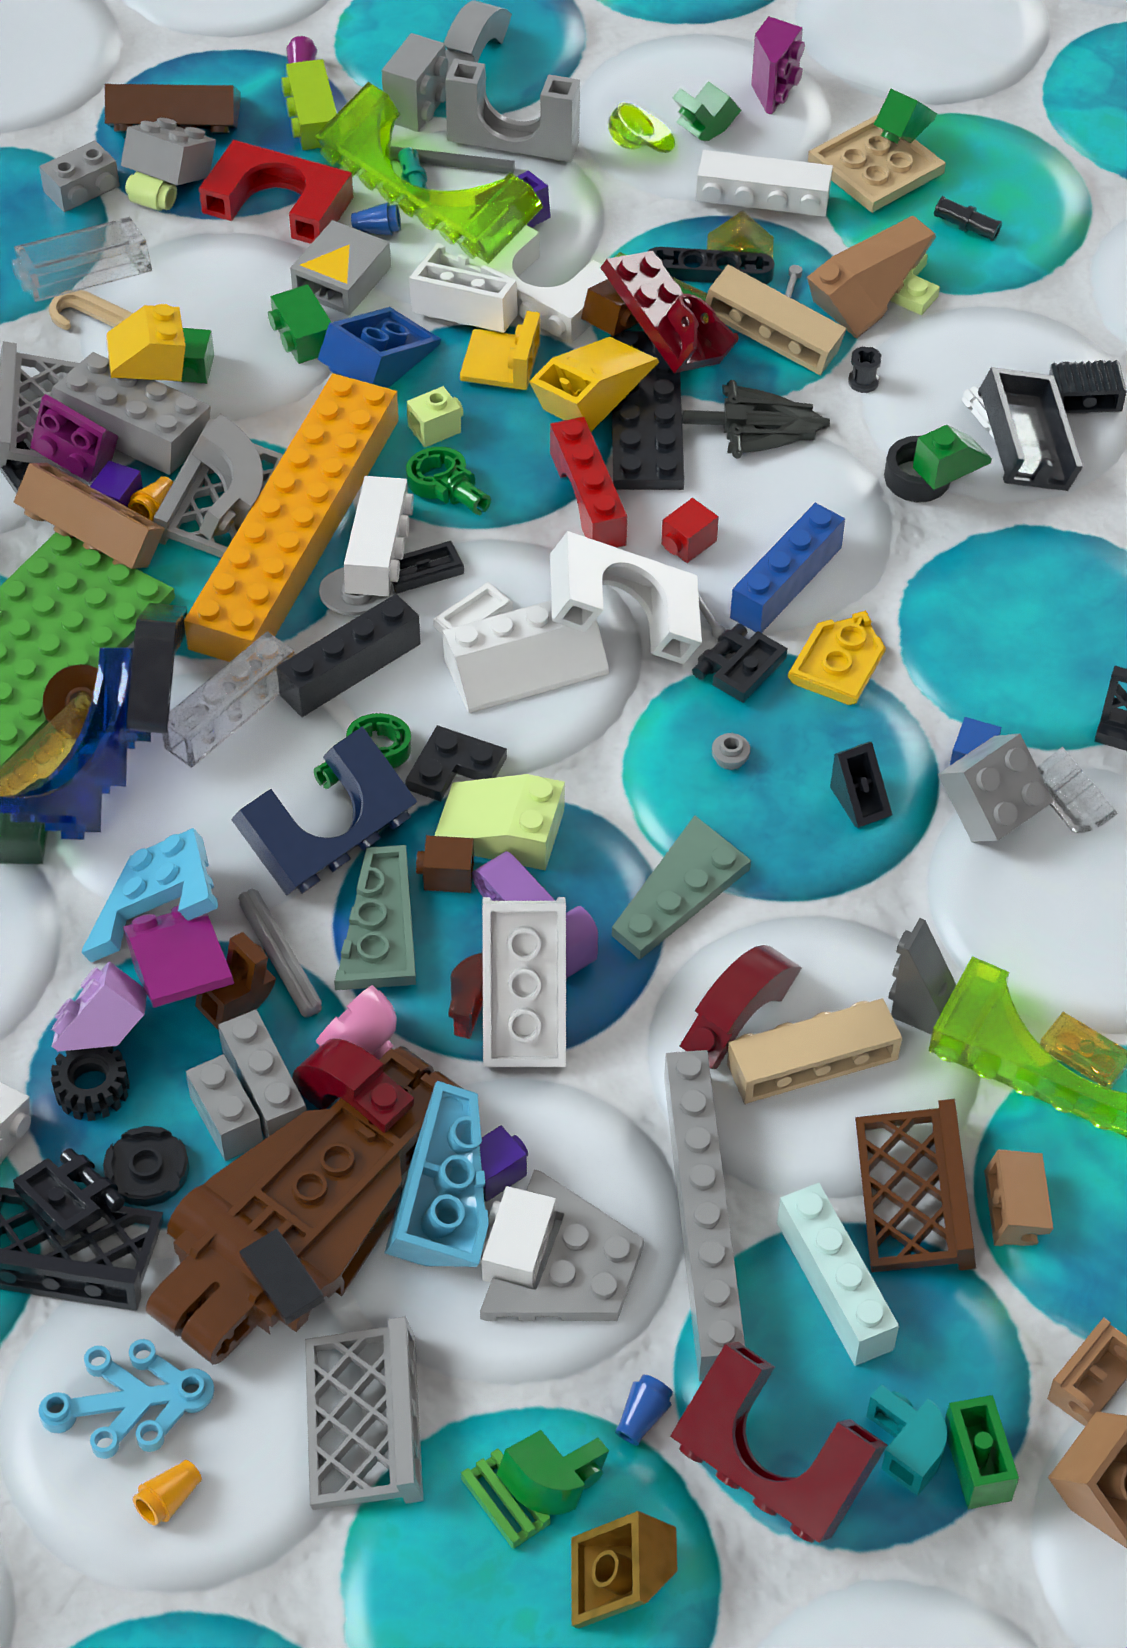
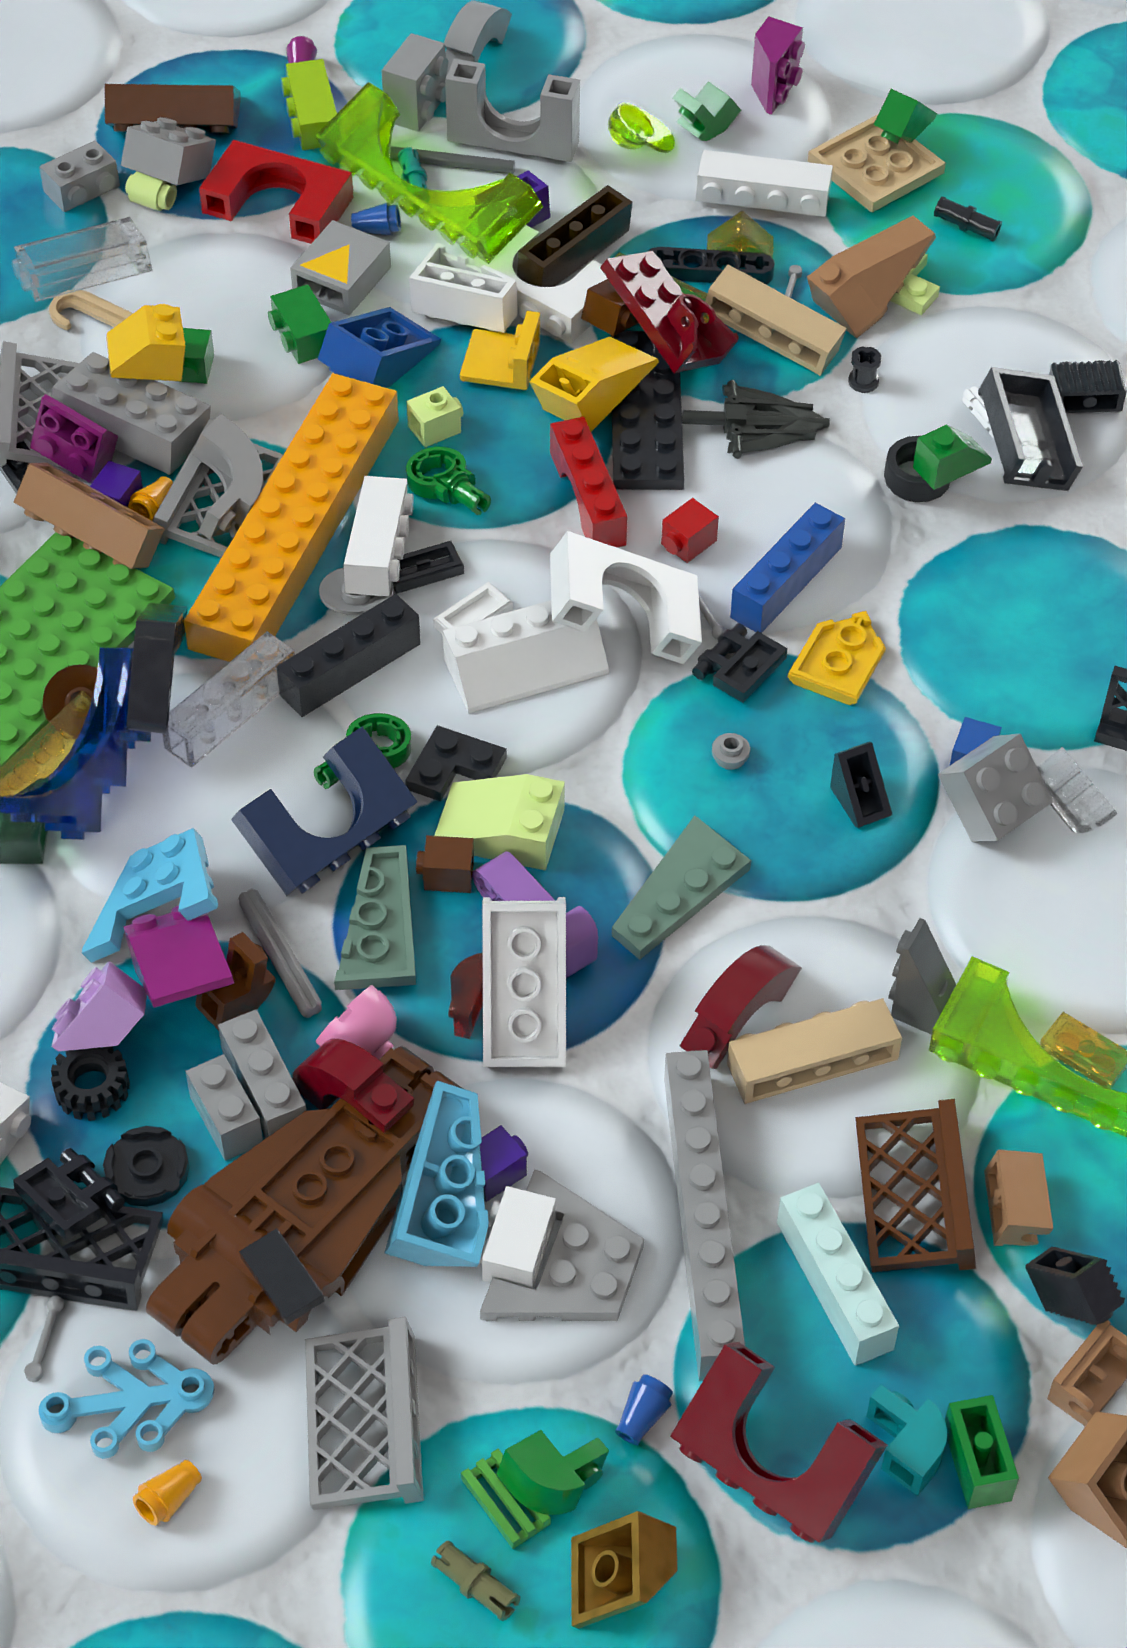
none -> light grey hinge [24,1296,64,1382]
none -> olive pin [431,1540,521,1621]
none -> dark brown brick [517,185,633,287]
none -> black brick [1025,1246,1125,1325]

